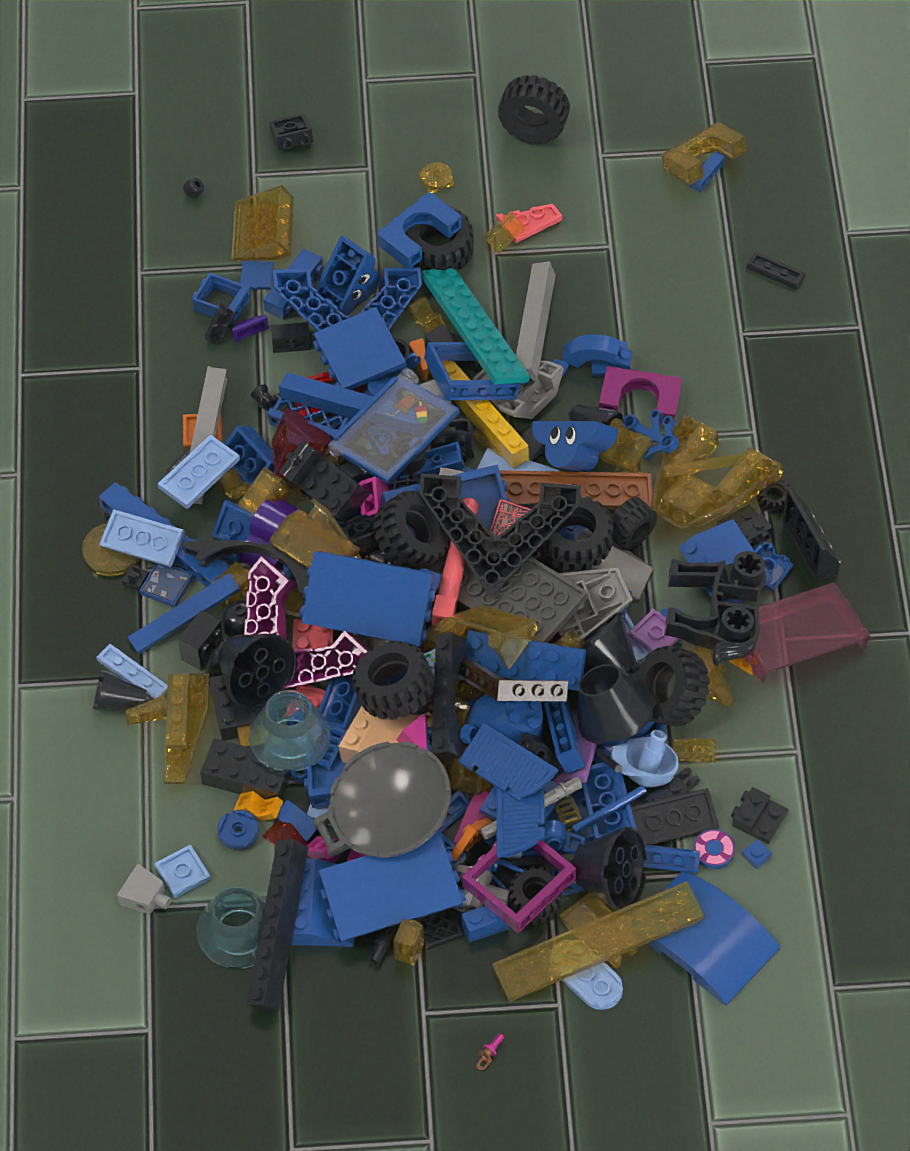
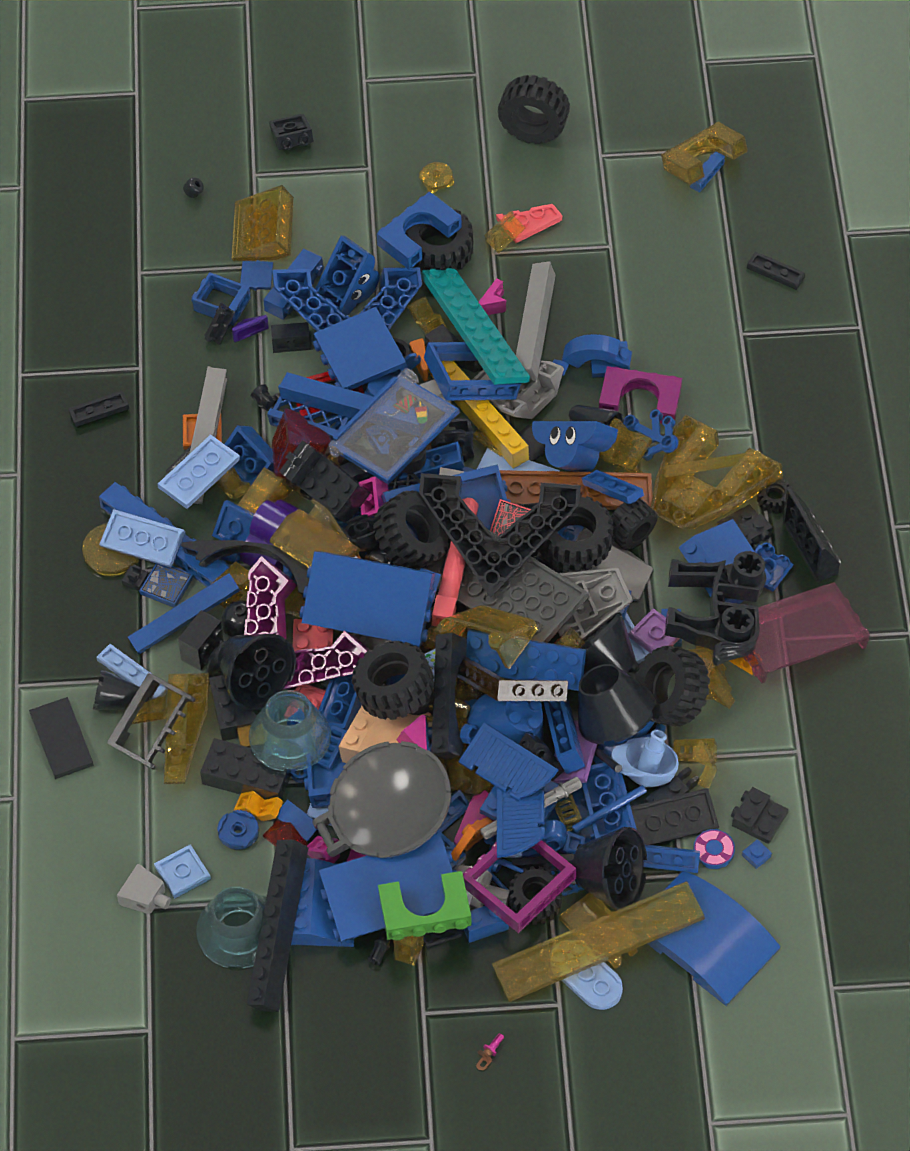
none -> black tile [29,697,94,779]
none -> black plate [68,390,129,427]
none -> hinge [107,672,196,770]
none -> bright green arch [378,871,472,940]
none -> dark pink slope [479,278,506,315]
none -> blue plate [582,470,644,504]
none -> clear yellow slope [691,740,717,789]

